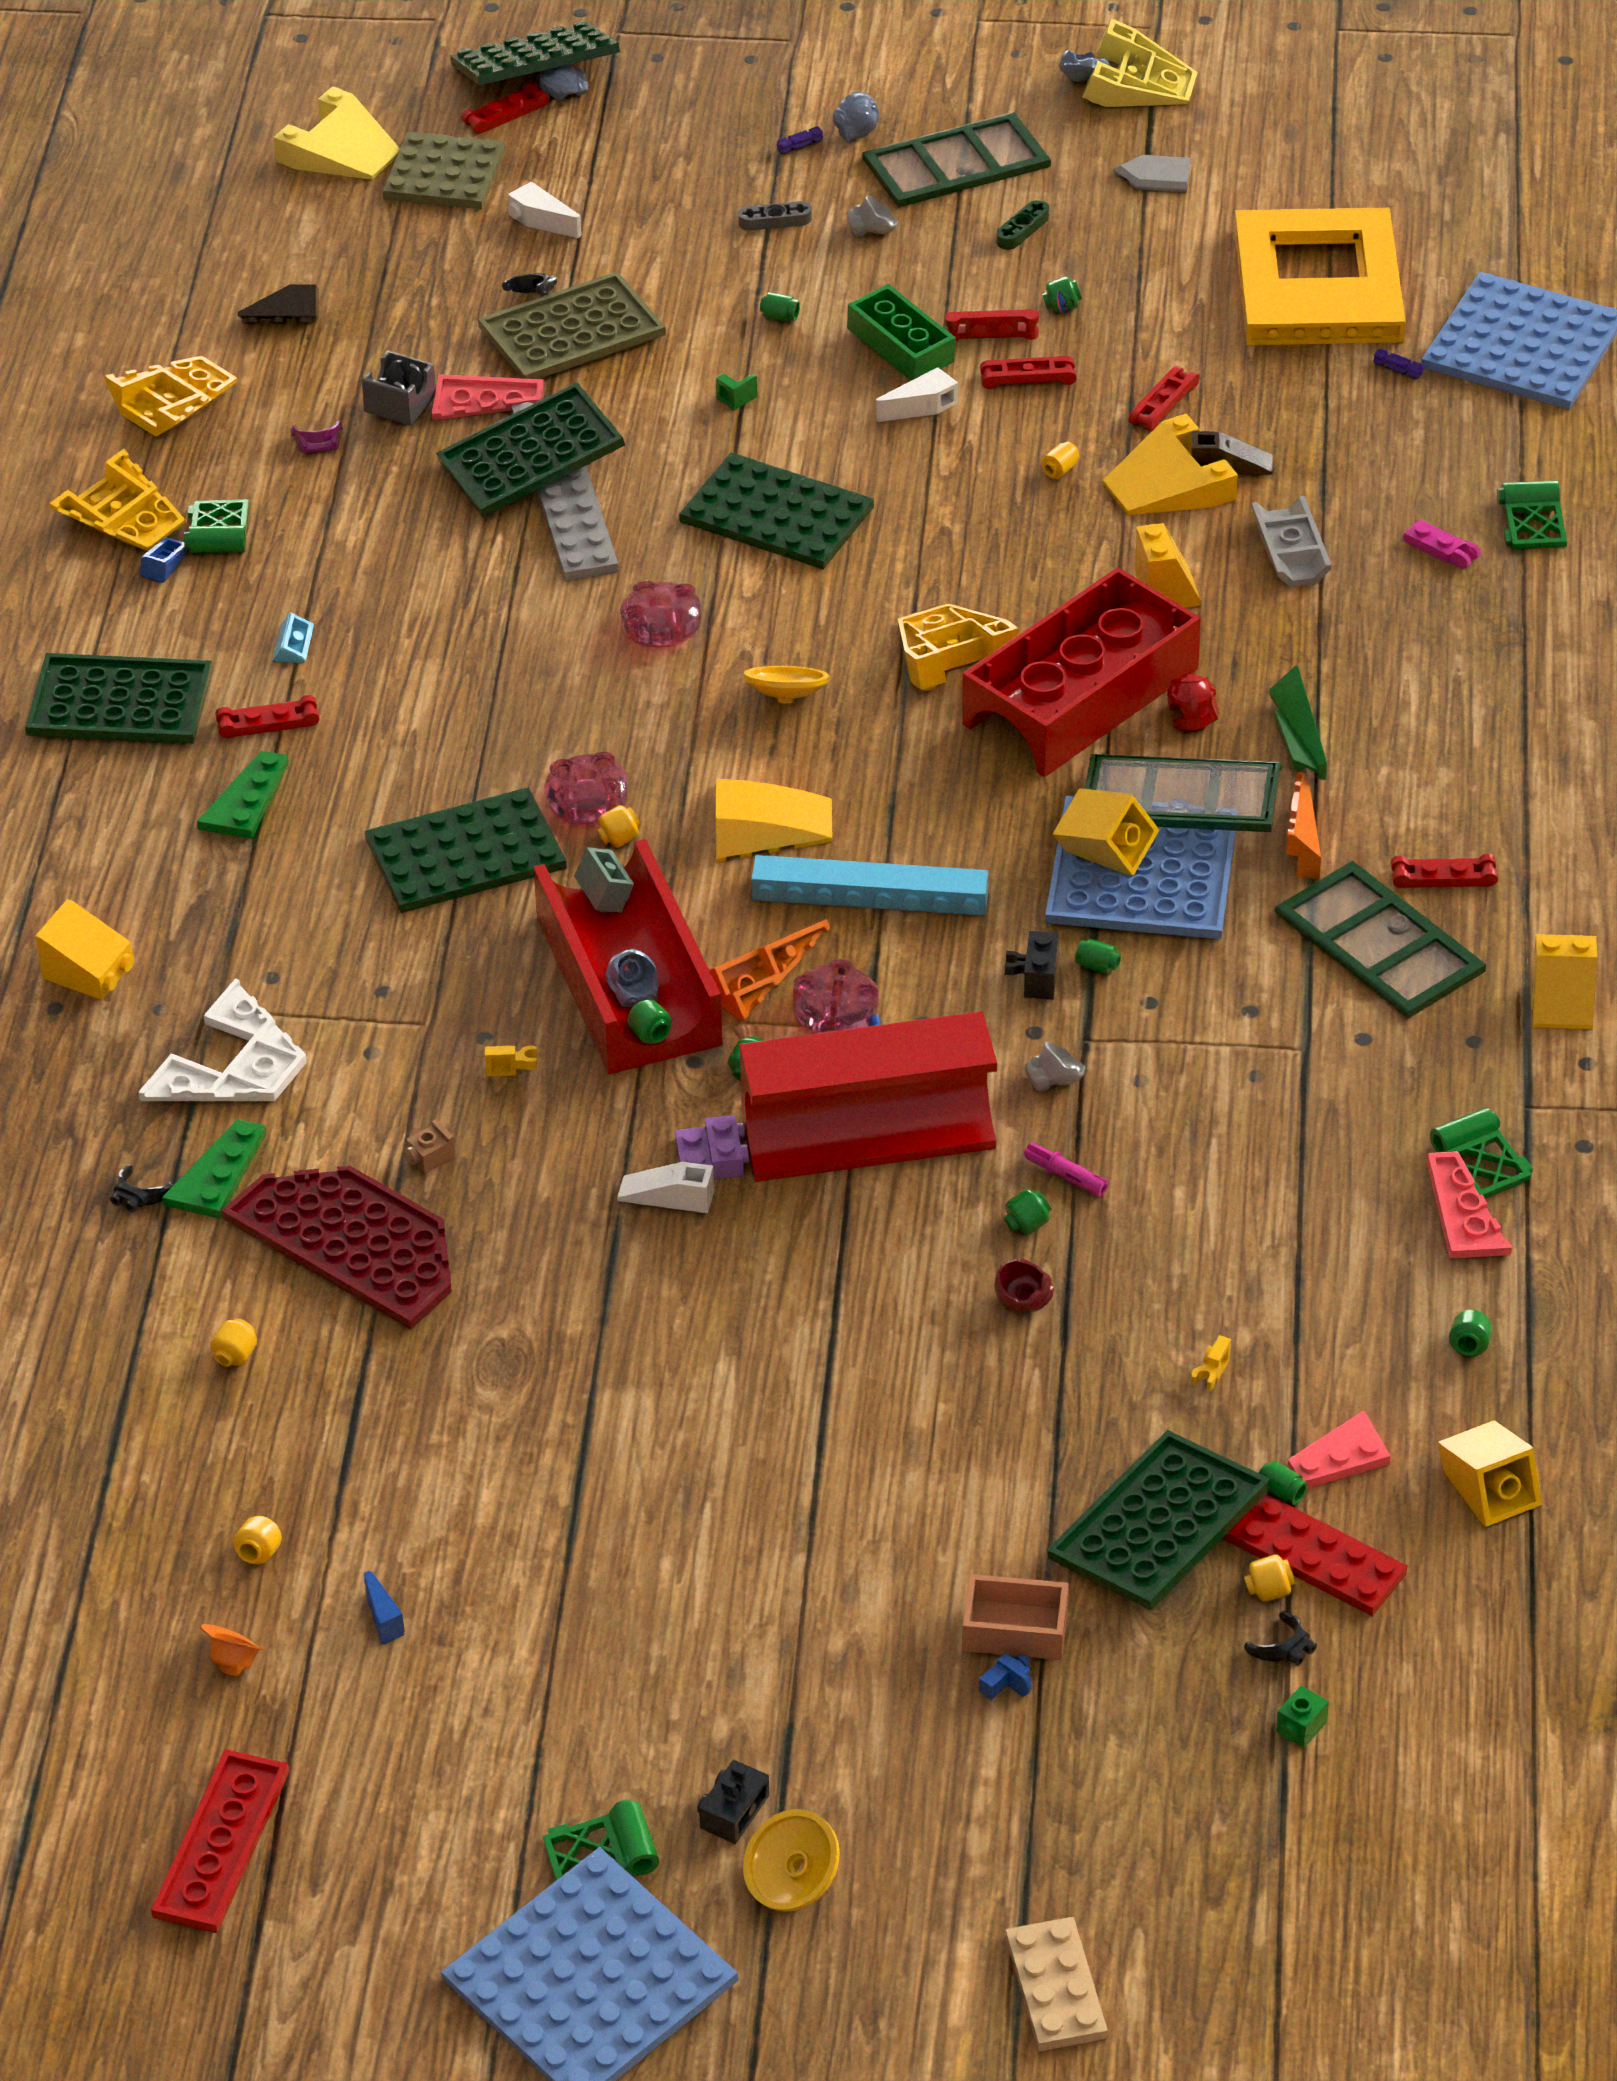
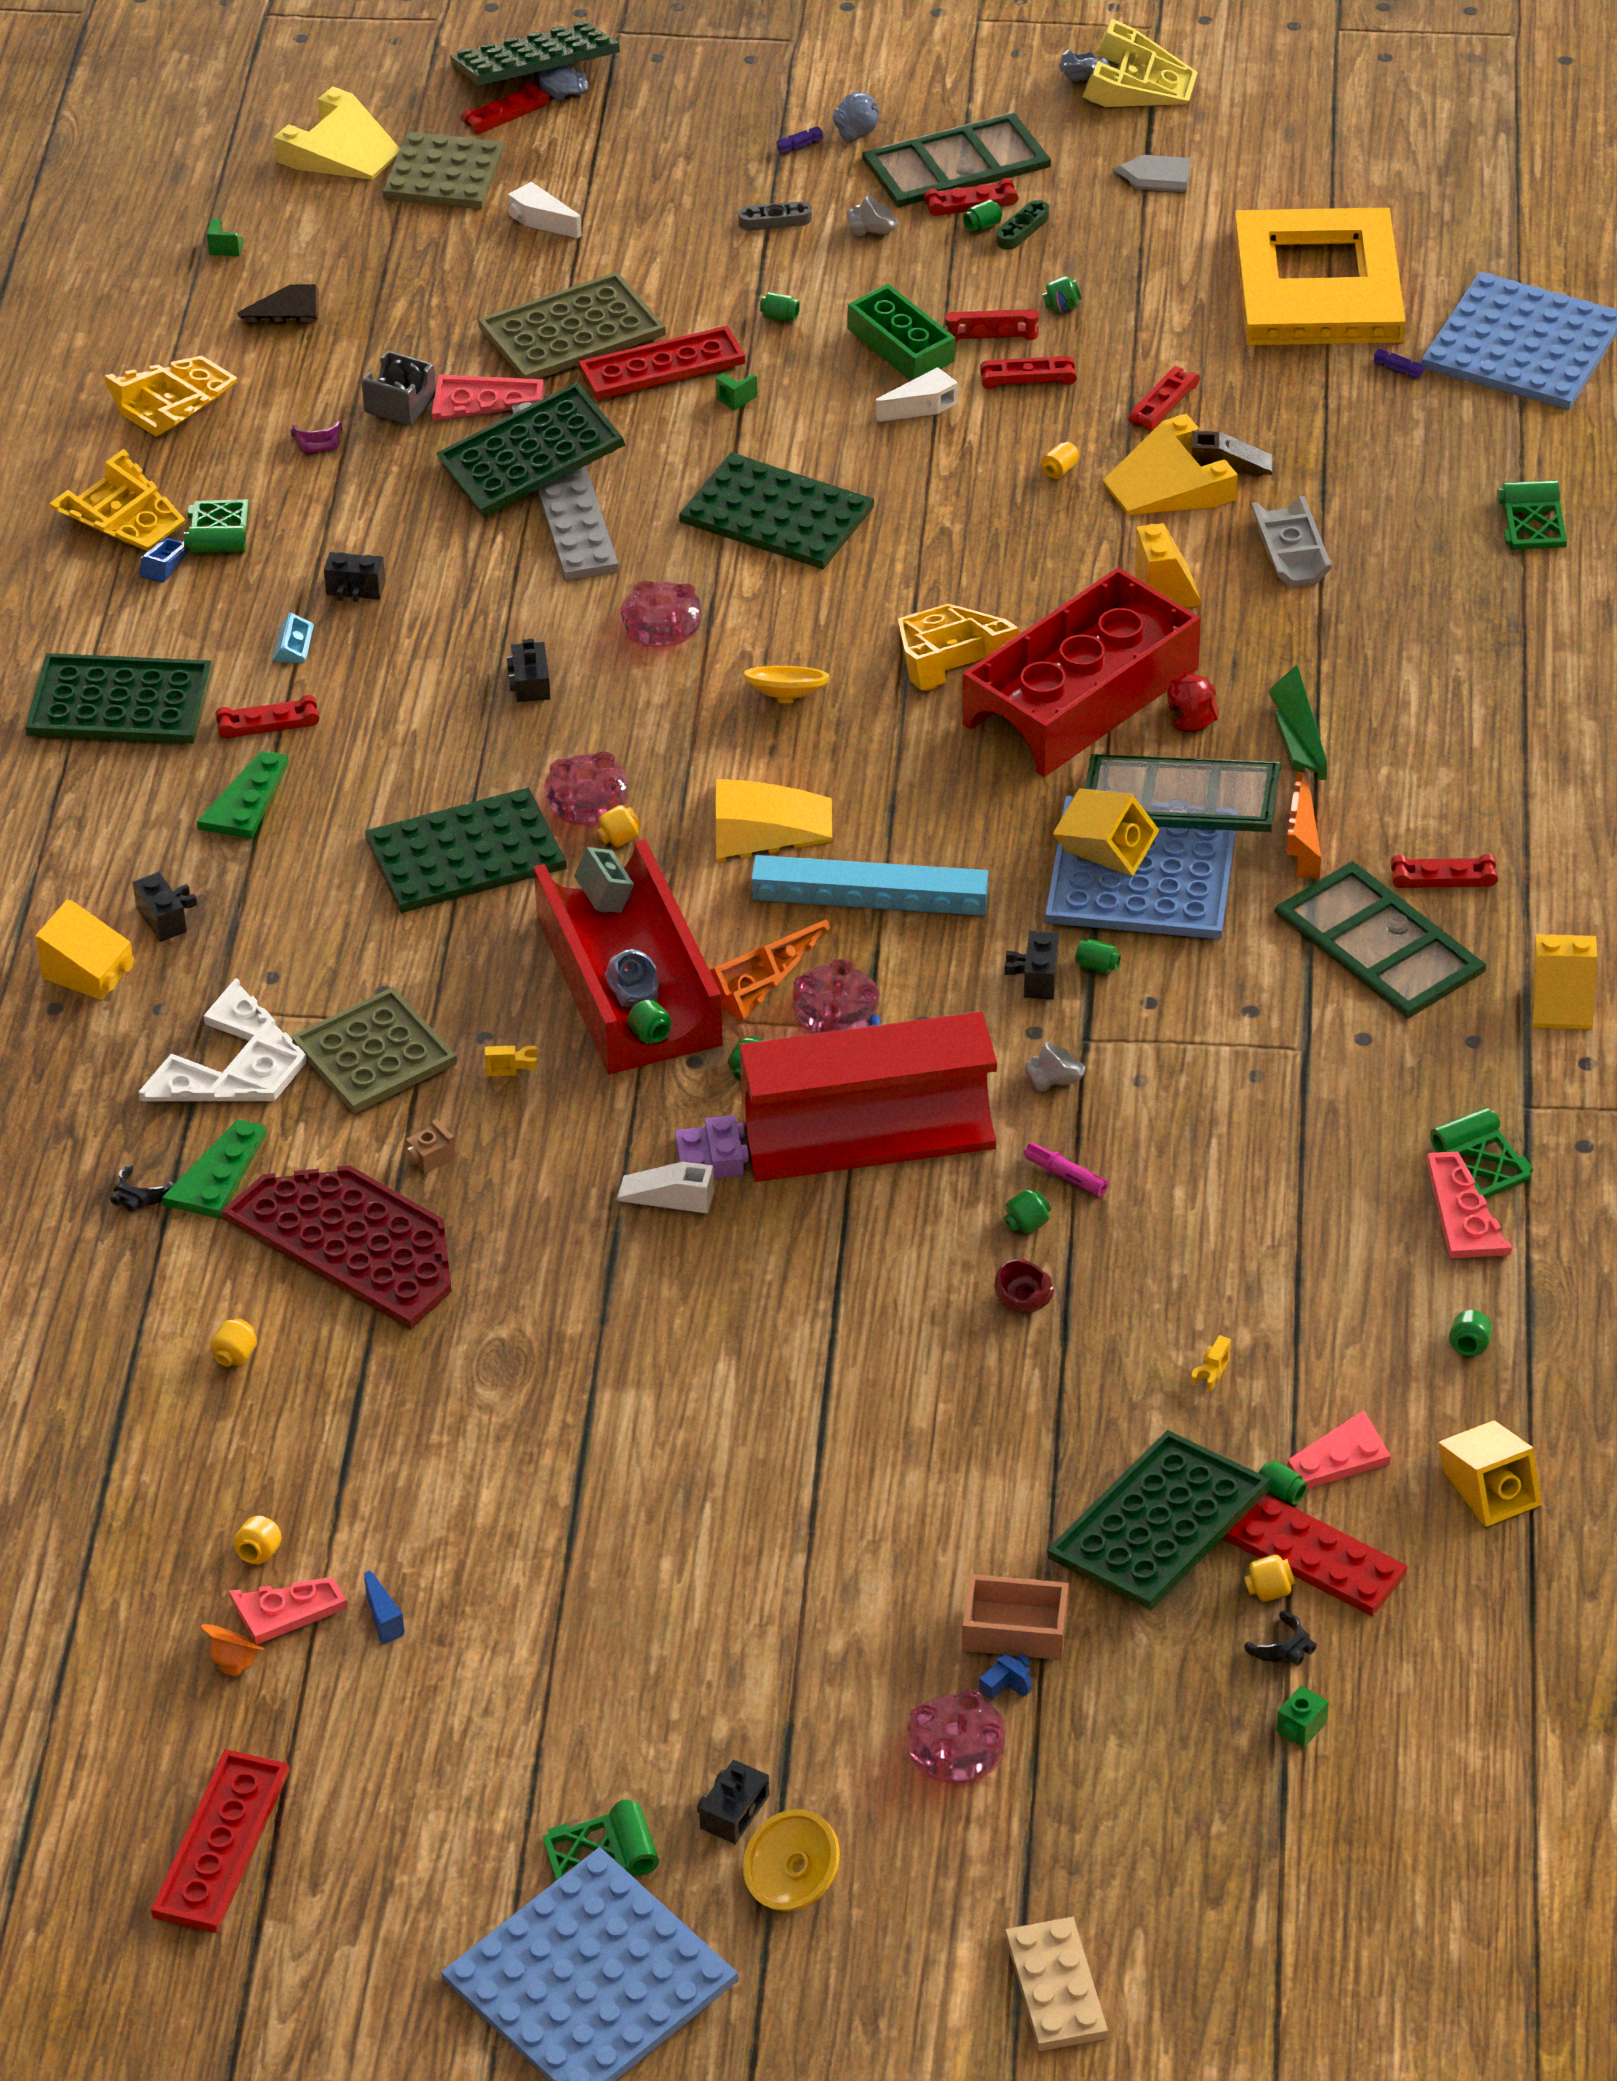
black helmet [502,273,557,295] -> none
dark pink hinge [1403,519,1481,569] -> none
none -> black brick [133,872,197,942]
none -> green panel [207,219,243,256]
none -> coral wing [229,1577,348,1645]
none -> olive plate [291,987,457,1114]
none -> black brick [324,552,386,602]
none -> black brick [506,639,551,702]
none -> red plate [579,325,746,400]
none -> clear pink piece [907,1690,1006,1783]
none -> red plate [924,178,1019,216]
none -> green brick [962,200,1002,232]

